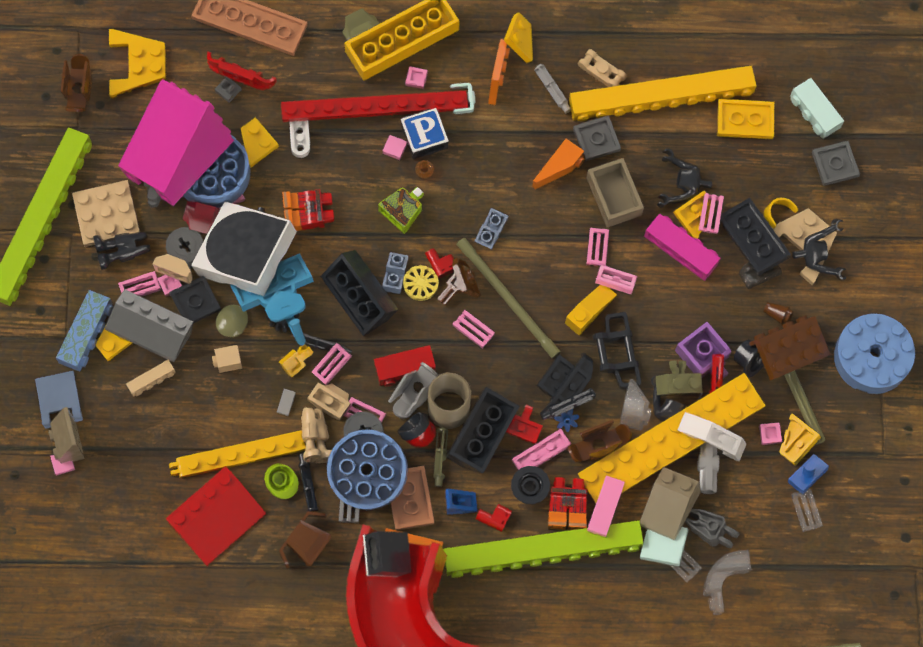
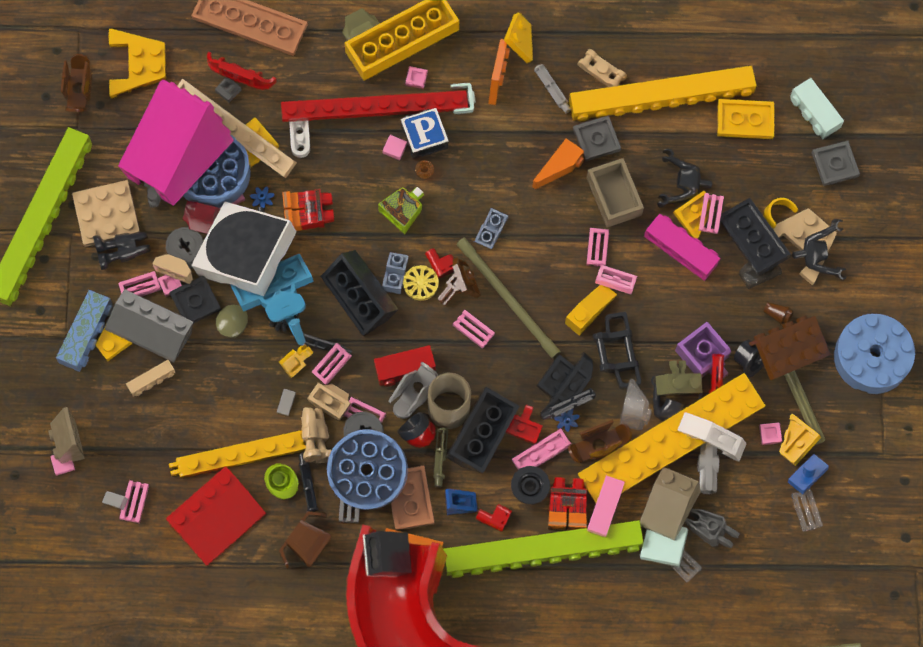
sand blue flag [35,371,83,429] -> none
tan brick [212,345,242,373] -> none
clear arch [703,550,751,615] -> none
none -> light grey piece [102,491,128,510]
none -> bright pink tile [120,480,149,523]
none -> tan plate [178,79,297,178]
none -> blue plant [250,187,274,208]

